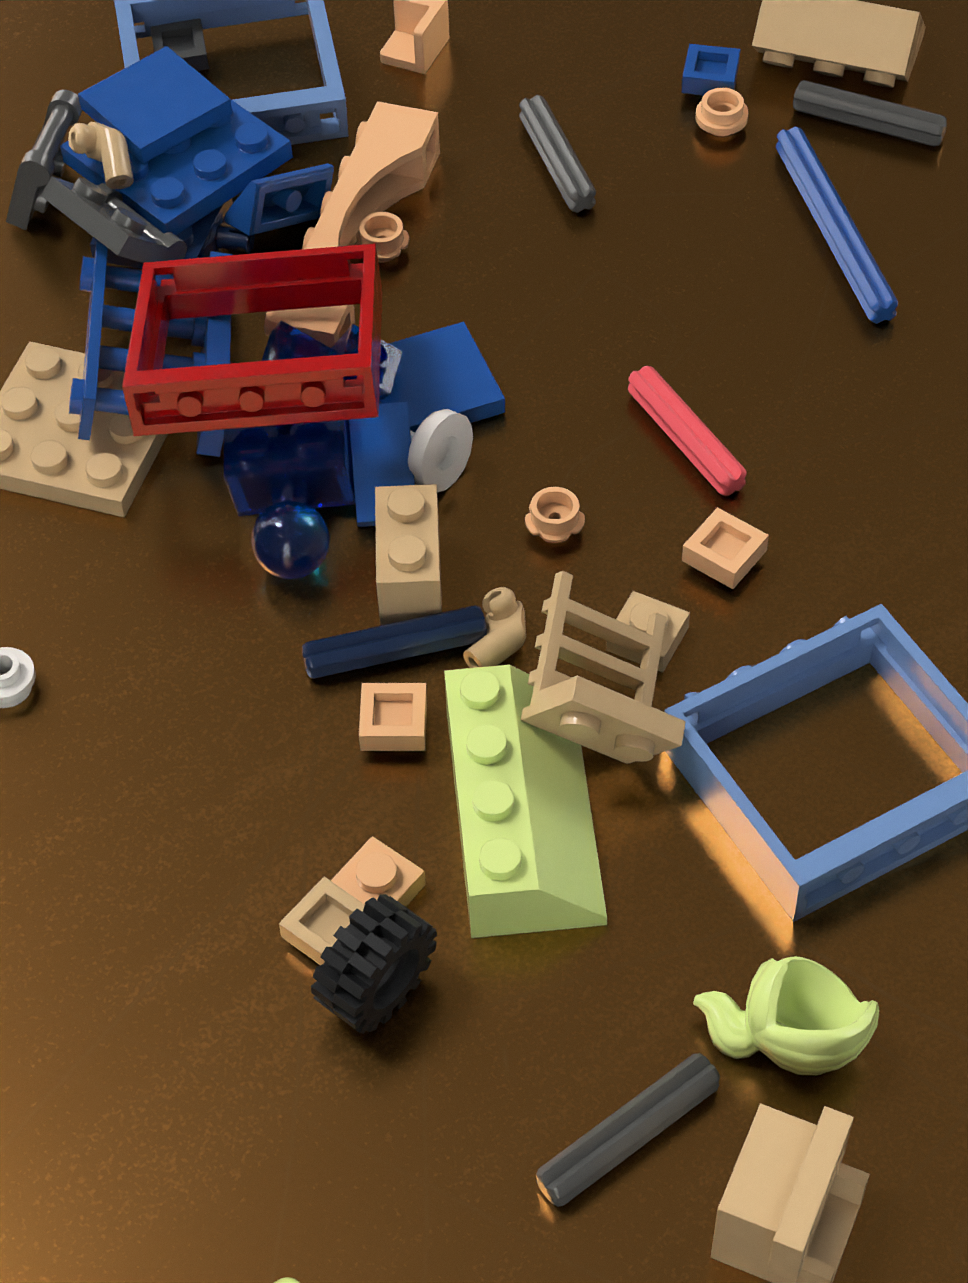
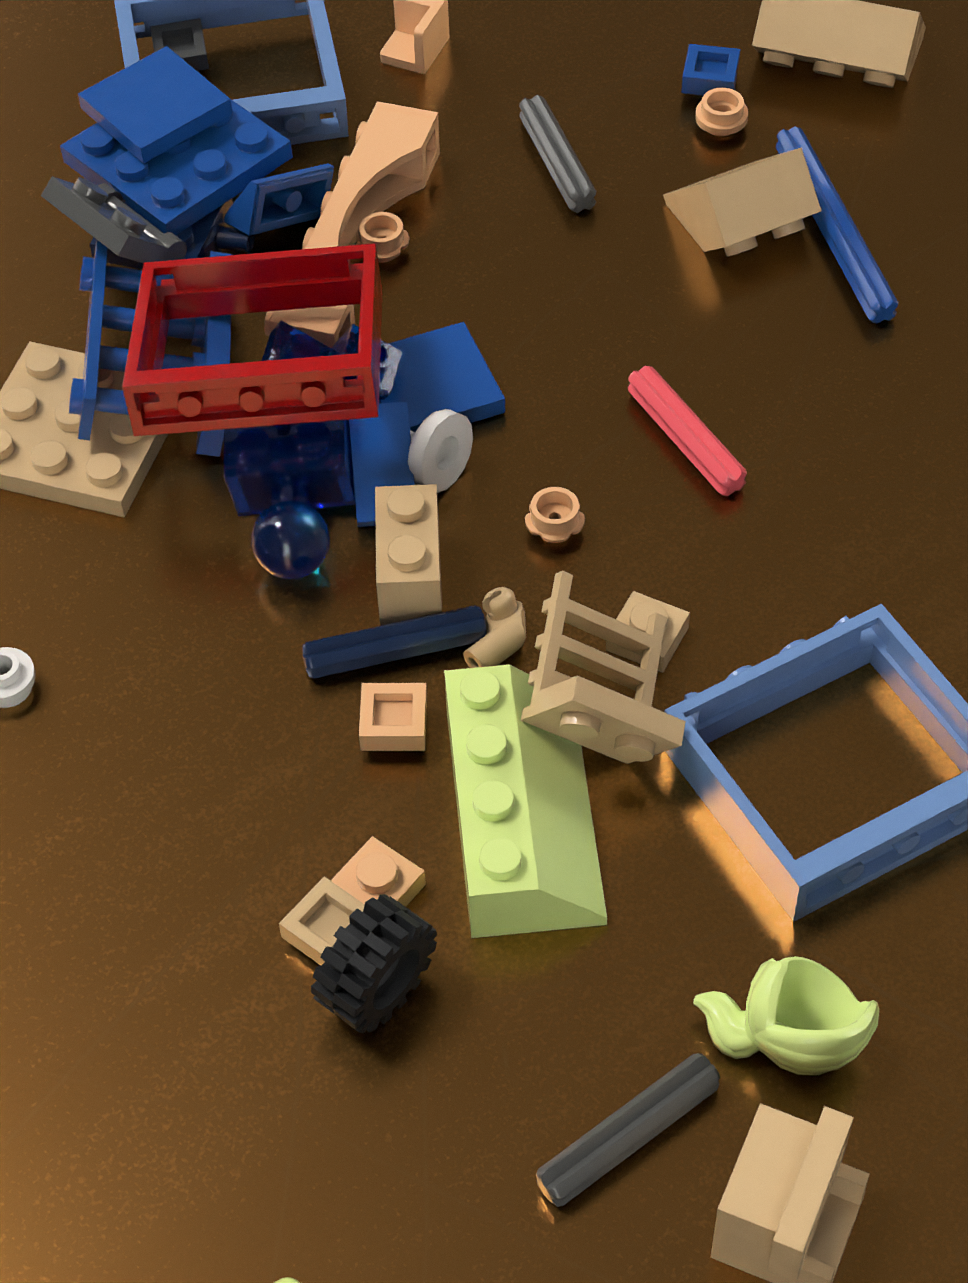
dark grey plate [6,90,83,230] -> none
tan arm [68,121,134,189] -> none
light nougat plate [682,507,769,589] -> none
dark grey axle [793,80,947,147] -> none
none -> tan slope [663,147,822,257]

